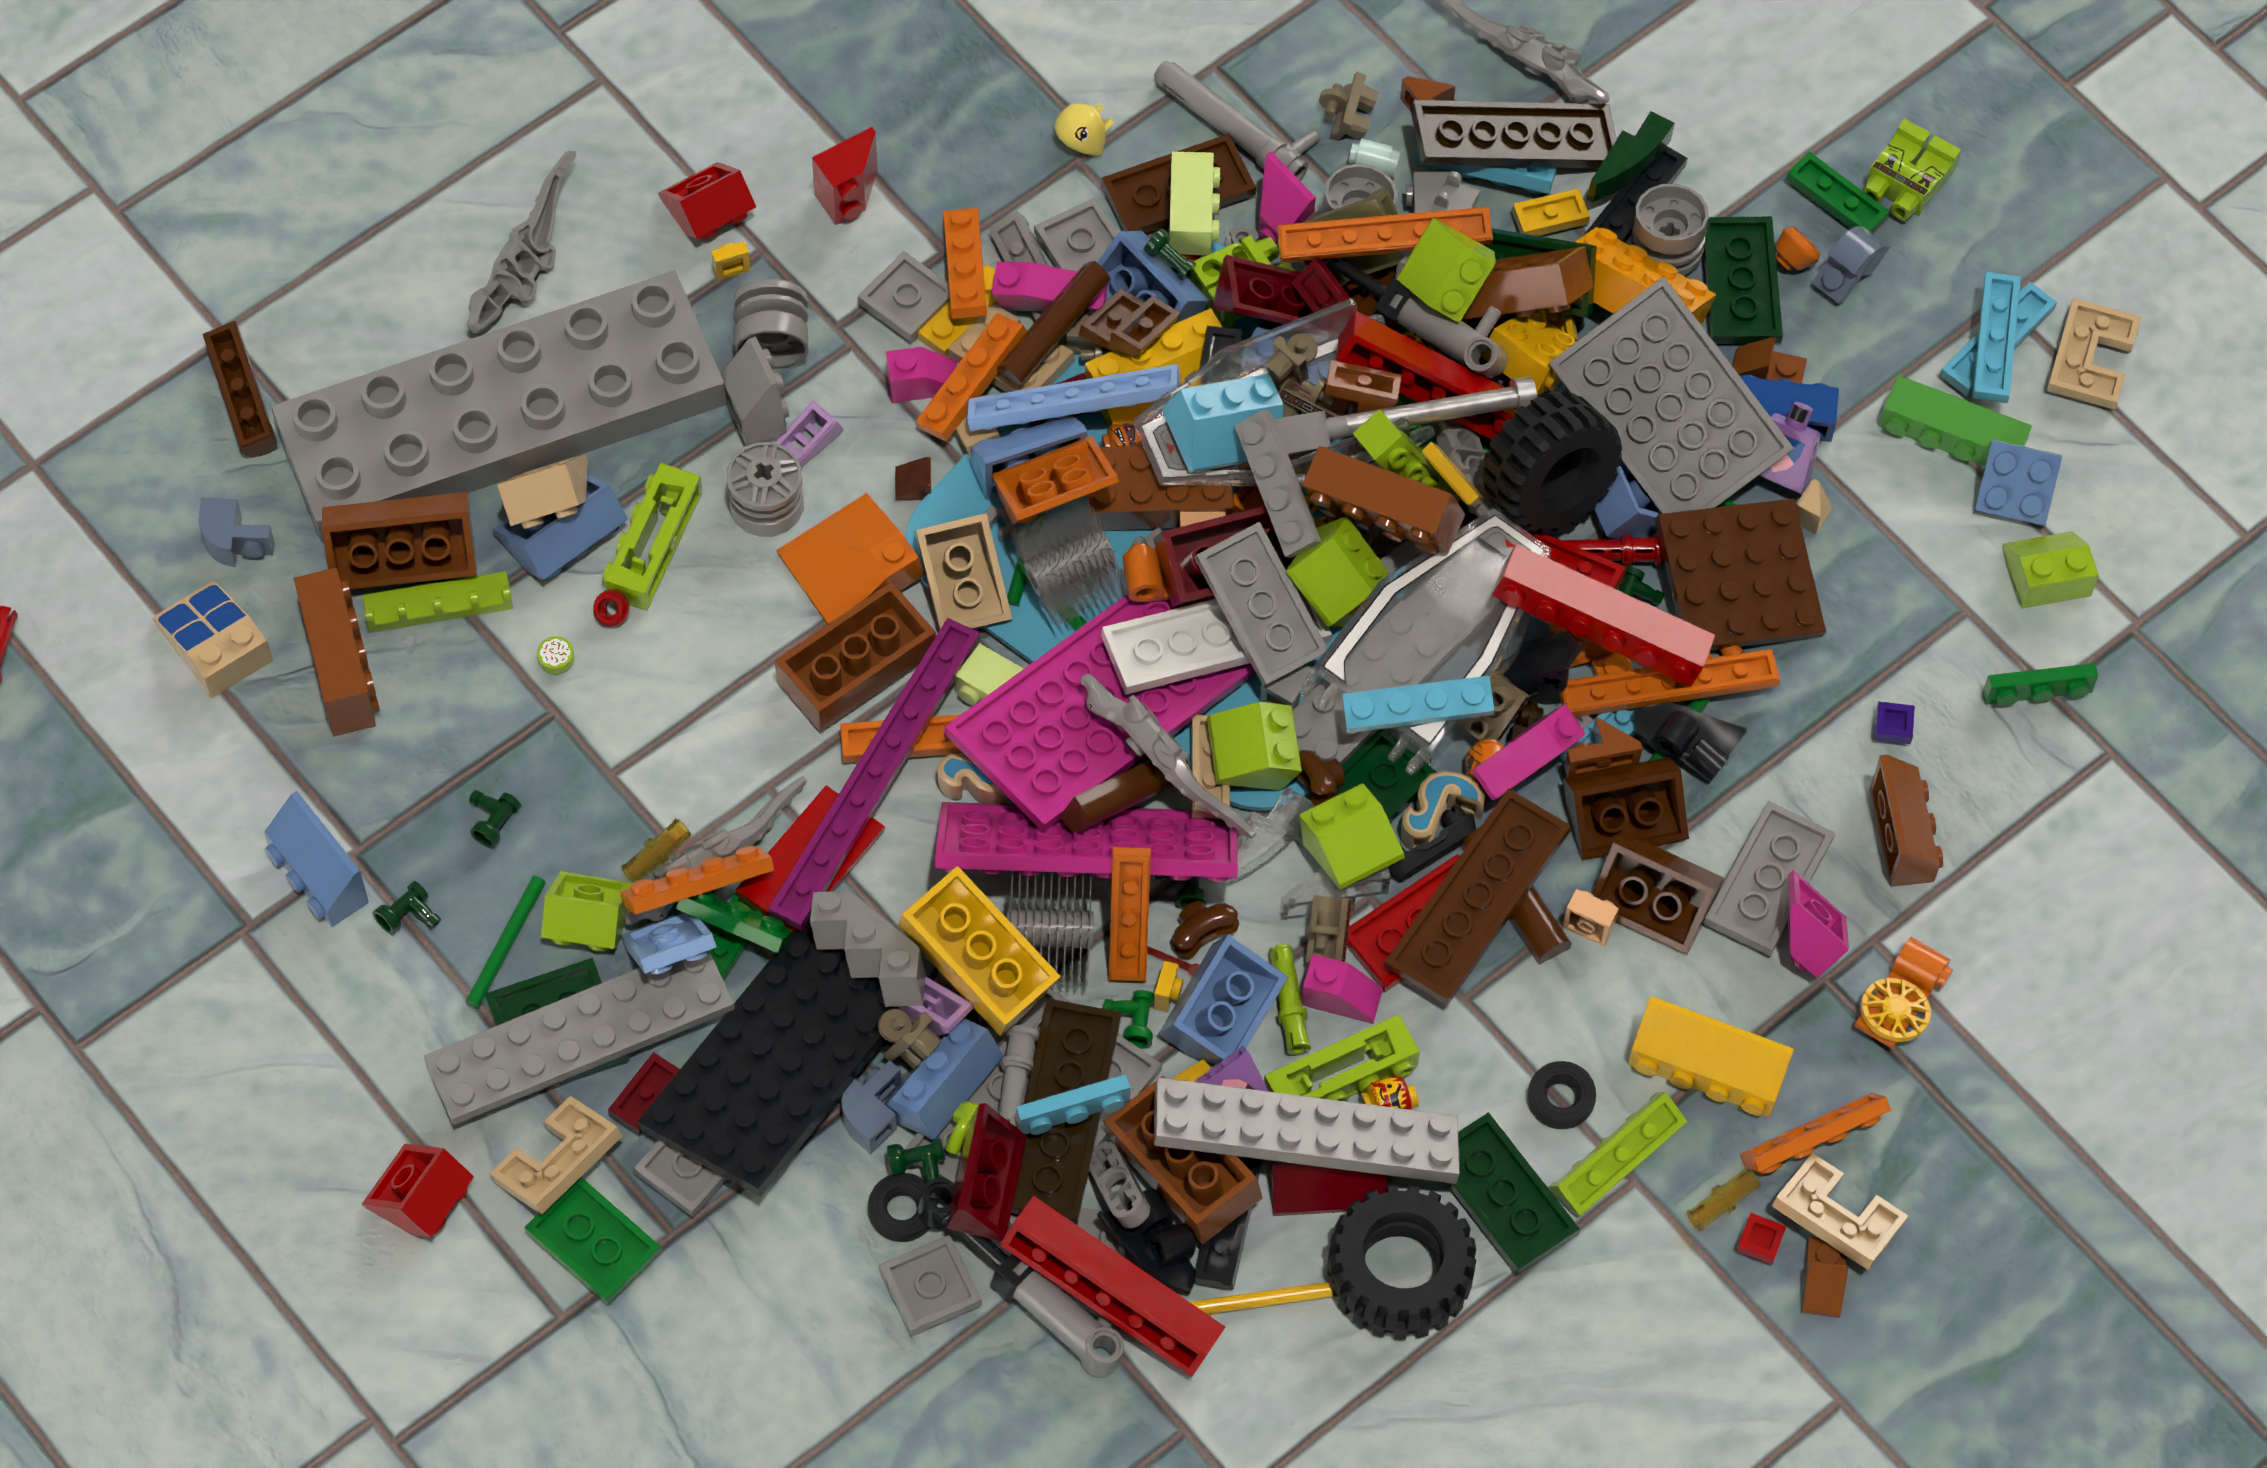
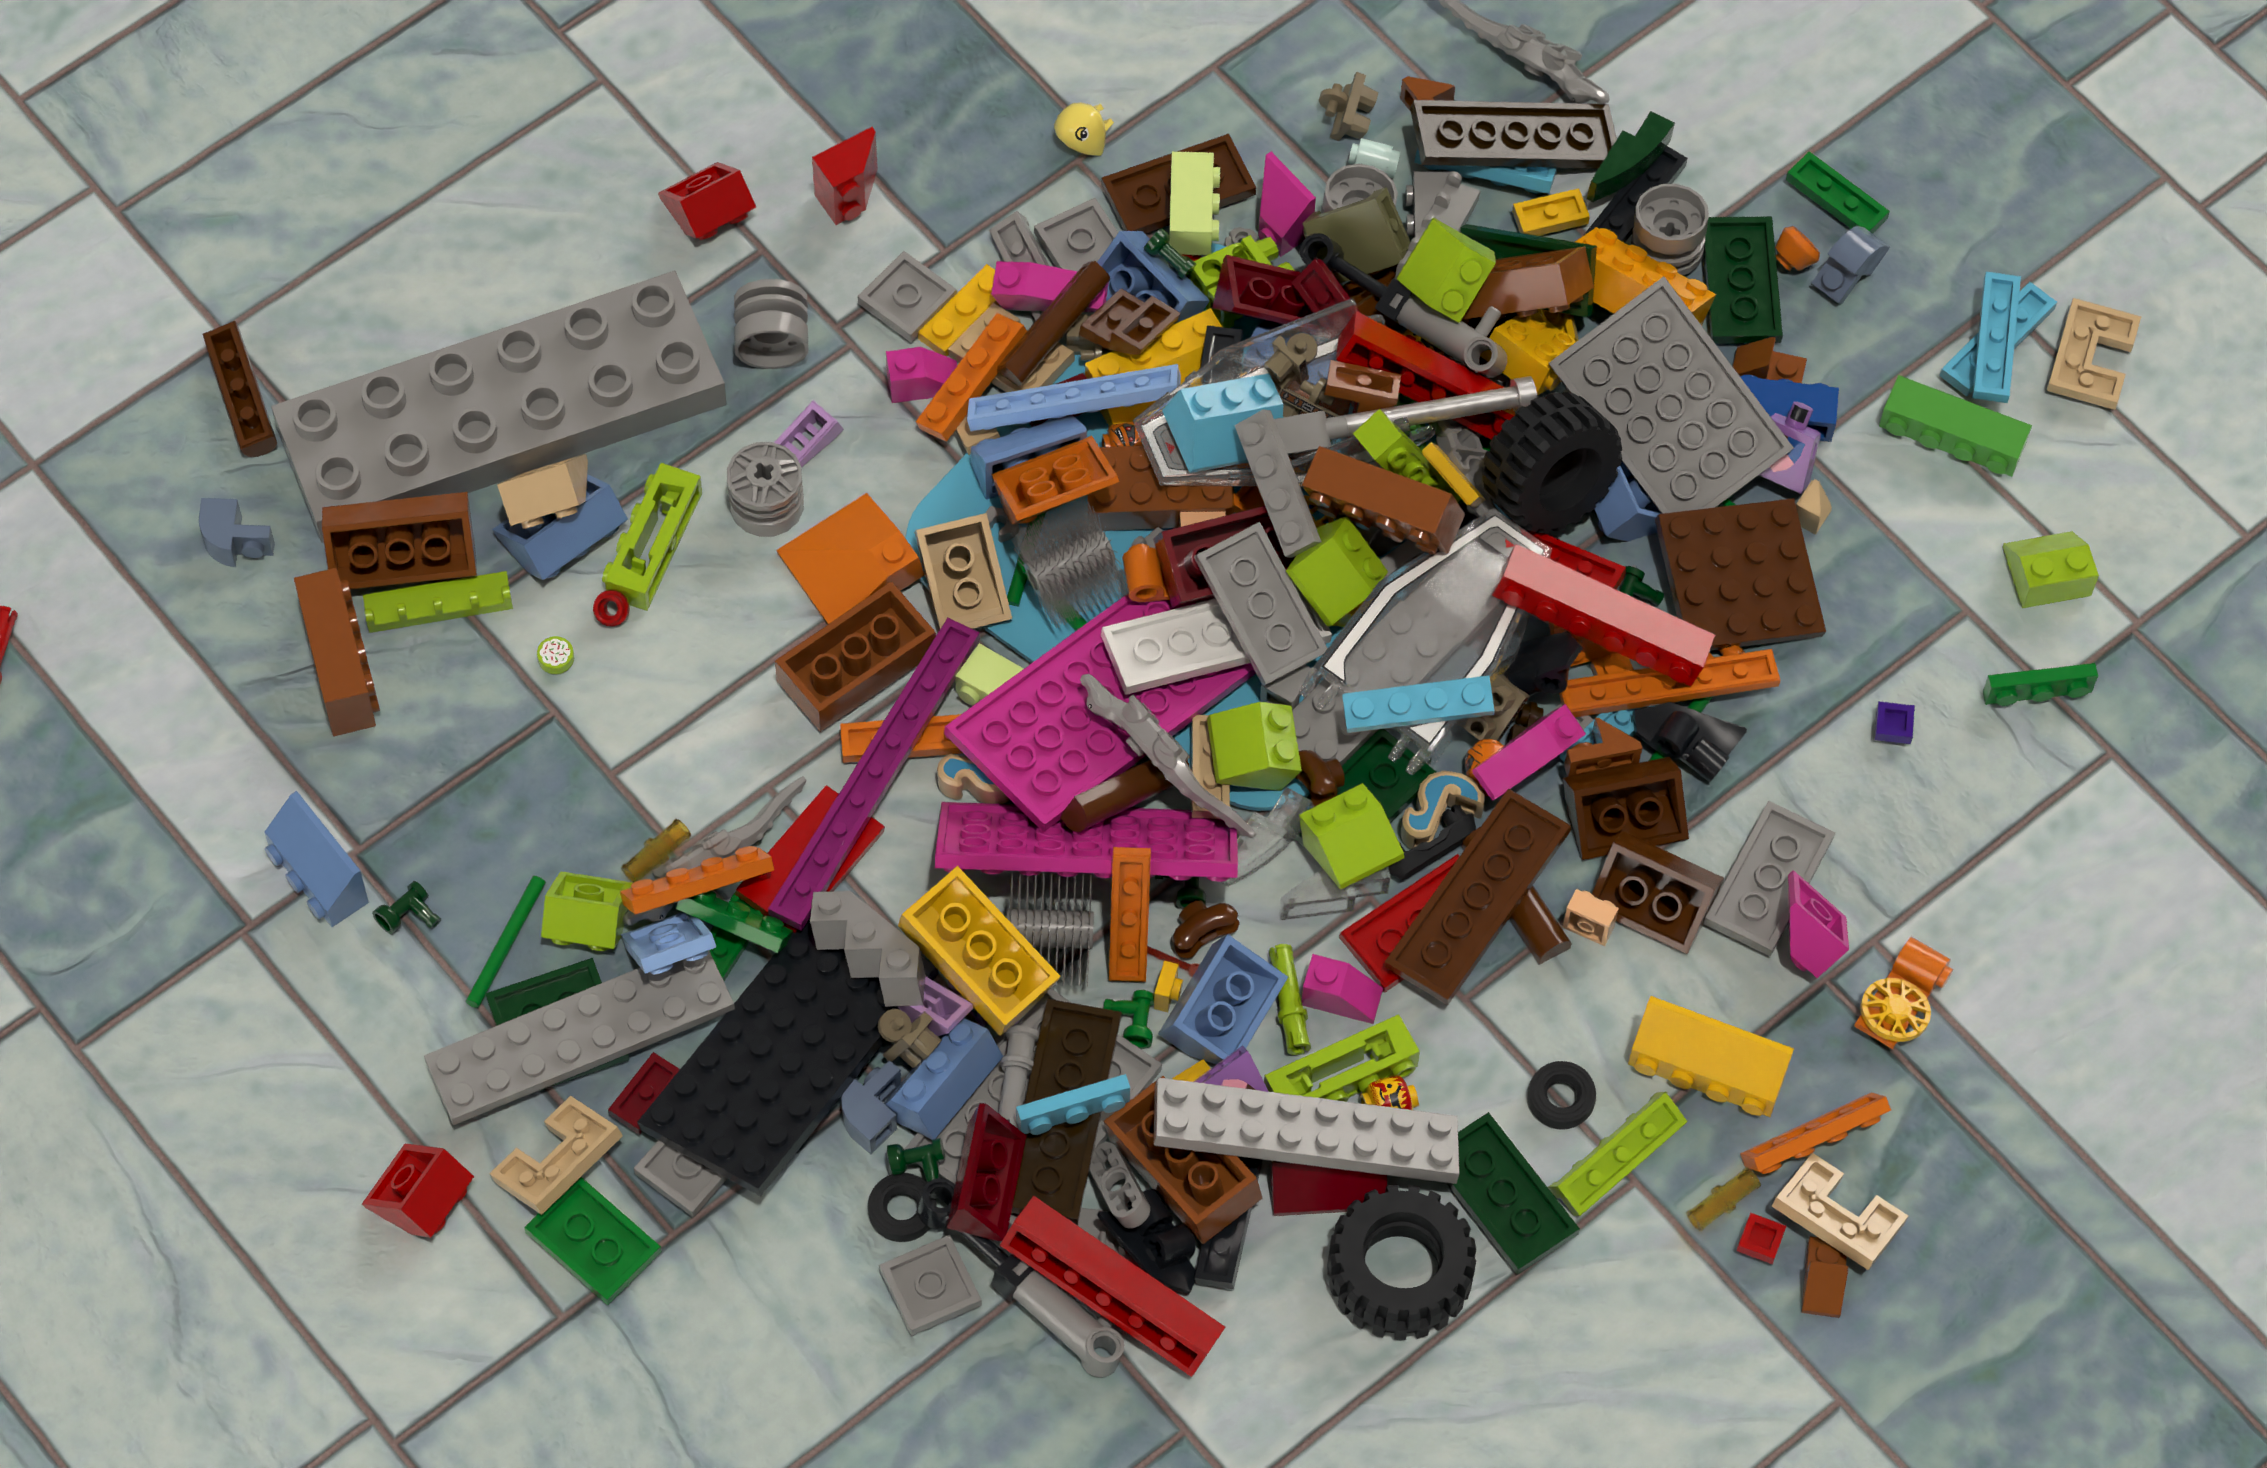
tan slope [152,580,273,699] -> none
light grey animal [467,151,576,334] -> none
dark green piece [469,790,521,848] -> none
yellow plate [711,241,751,281] -> none
light grey slope [721,336,789,446] -> none
copper slope [895,457,931,500] -> none
orange plate [943,208,987,319] -> none
lime plate [944,1101,979,1155] -> none
light grey cylinder [1154,61,1320,181] -> none
yellow bar [1190,1282,1333,1314] -> none
orange tile [1277,207,1493,263] -> none
dark tan hips [1306,895,1352,962] -> none
red pin [1562,534,1662,566] -> none
lime hips [1864,118,1961,221] -> none
dark orange slope [1870,755,1943,887] -> none
medium blue plate [1975,439,2062,526] -> none

